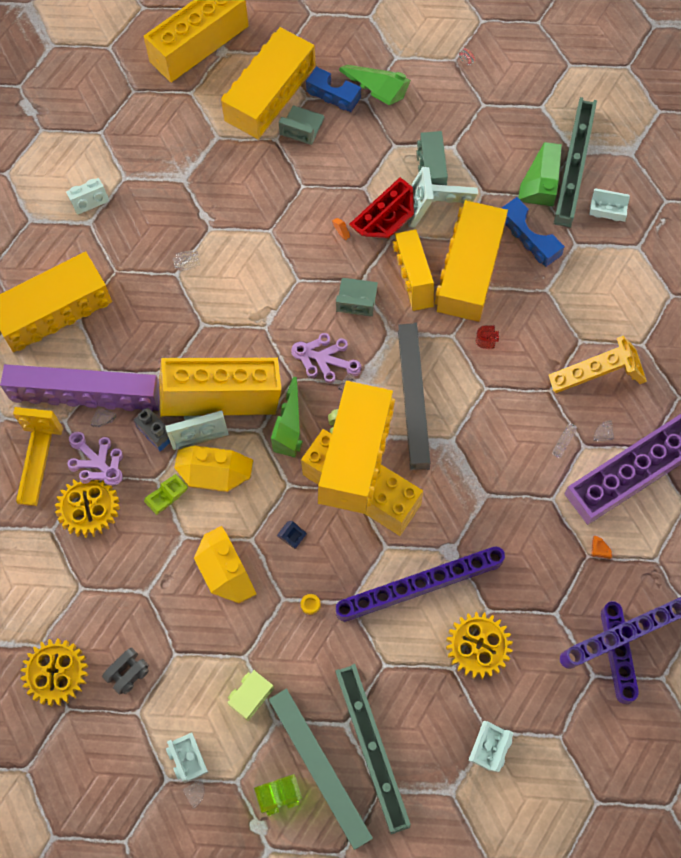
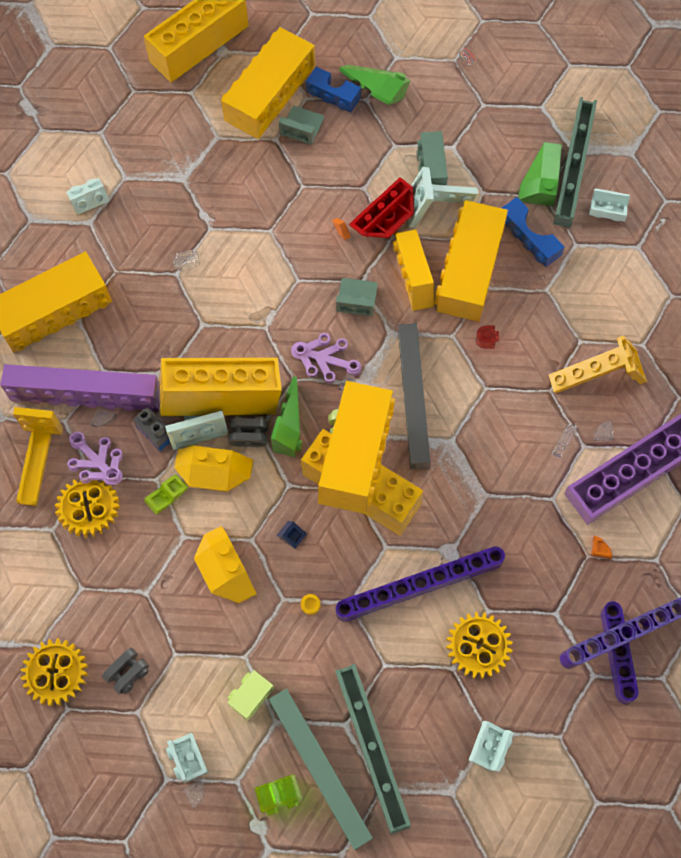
none -> dark grey brick [228,416,268,447]

